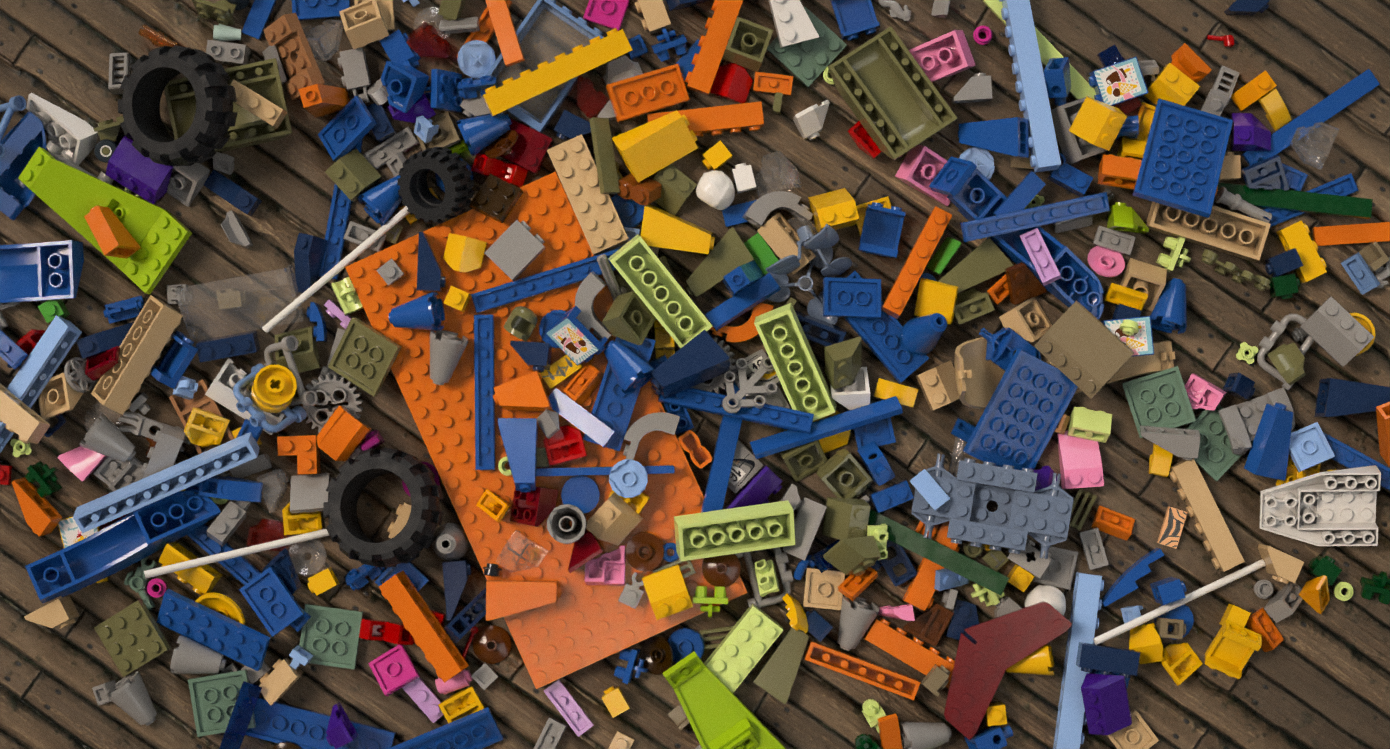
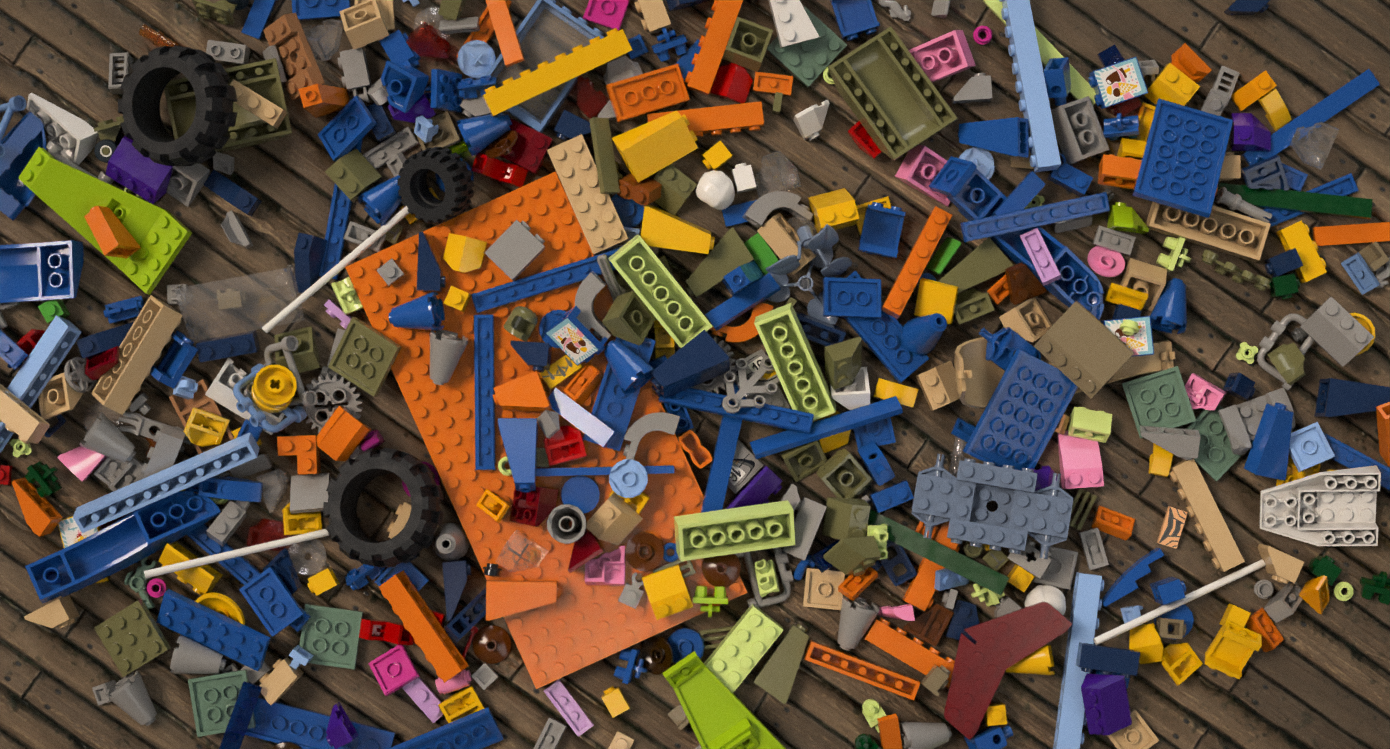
light aqua cone [213,23,241,42] -> none
blue slope [307,302,327,342] -> none
dark brown plate [470,174,523,223] -> none
yellow slope [782,593,808,633] -> none
dark blue slope [805,609,833,642] -> none
light blue slope [910,469,950,511] -> none
yellow slope [1069,96,1127,151] -> none
red hand [1207,35,1235,47] -> none

